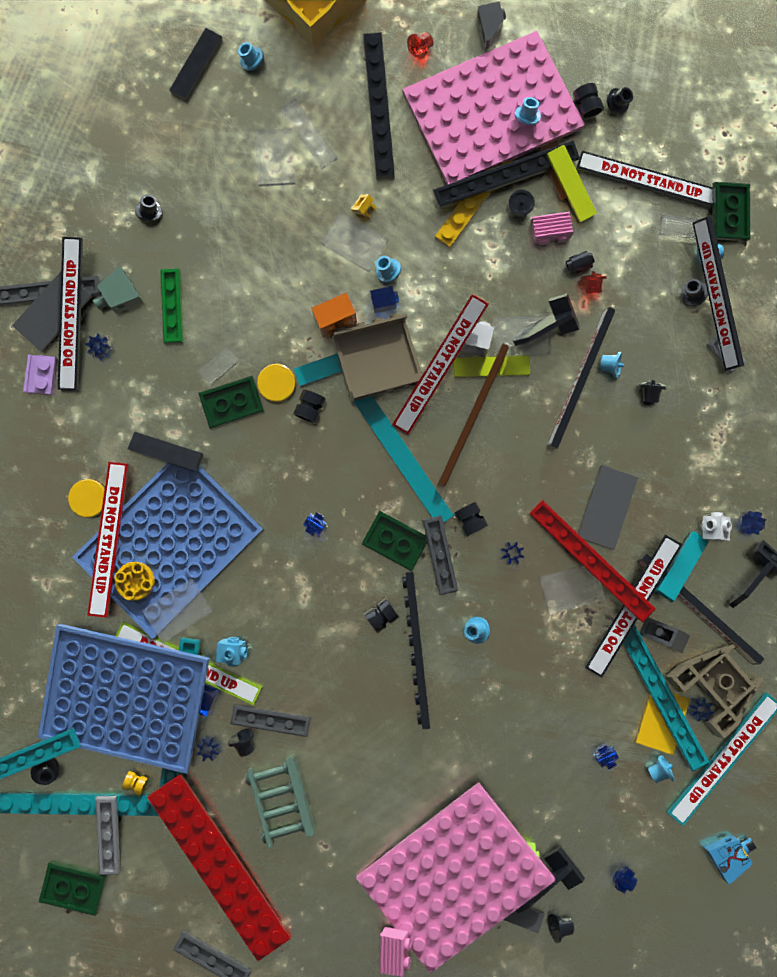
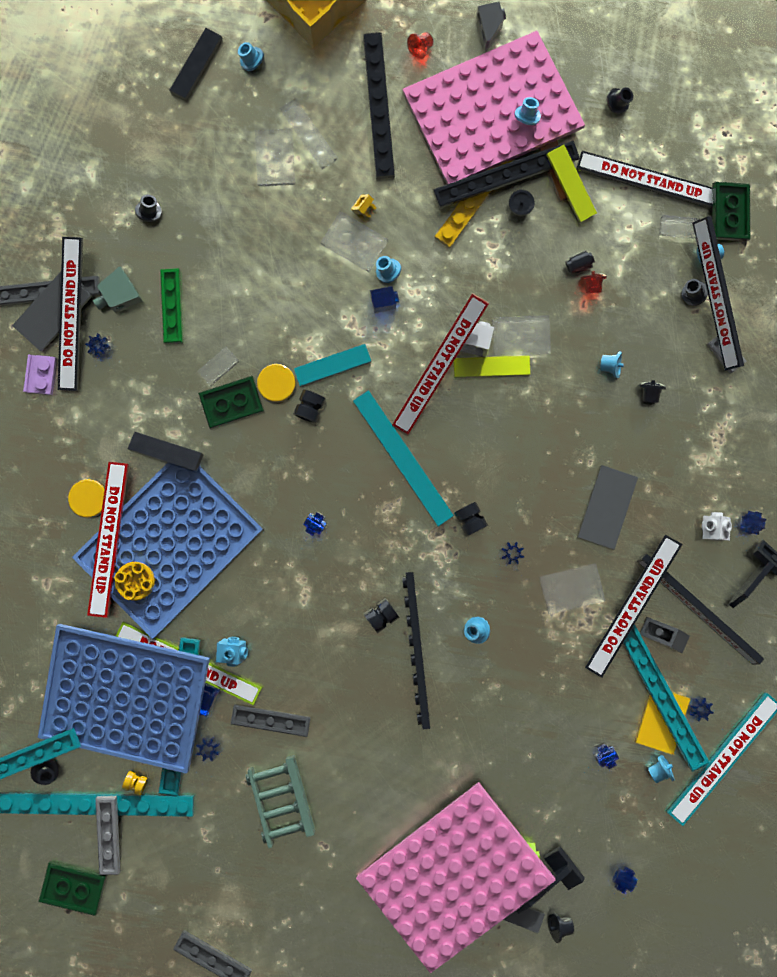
clear tile [142,579,213,643] -> none
red plate [147,773,291,962] -> none
black piece [228,729,254,757] -> none
orange brick [311,292,357,337] -> none
dark tan panel [332,313,424,402] -> none
dark green tile [362,510,427,571] -> none
bright pink brick [380,927,411,977] -> none
dark grey tile [422,516,458,595] -> none
reddish brown tile [438,343,509,486] -> none
black piece [513,293,580,346] -> none
red tile [529,500,656,623] -> none
bright pink brick [531,212,573,245] -> none
black tile [547,307,615,450] -> none
black wheel [573,83,604,119] -> none
teal tile [656,530,709,603] -> none
dark tan wedge [665,644,764,738] -> none
dark azure torso [704,836,757,885] -> none

